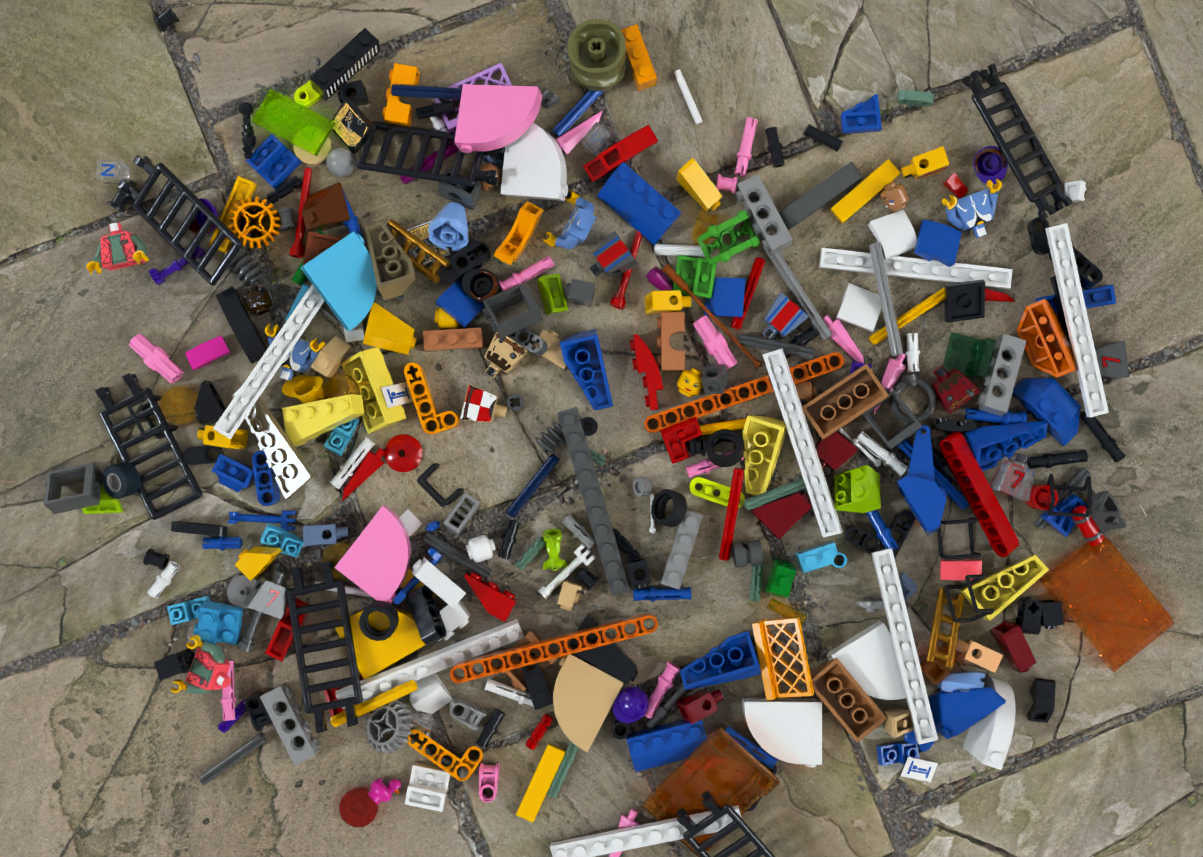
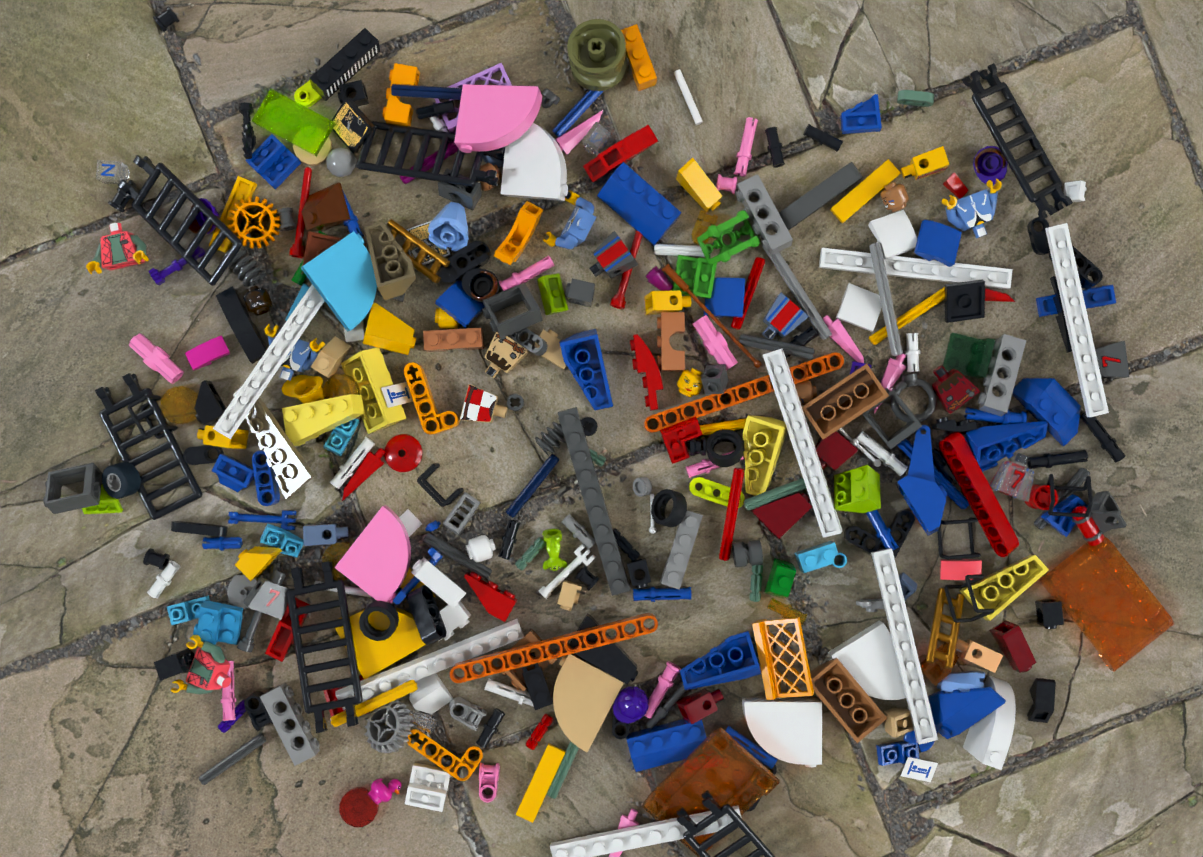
black axle [266,176,302,204] -> none
black piece [1015,596,1042,635] -> none
orange wedge [1017,299,1076,378] -> none

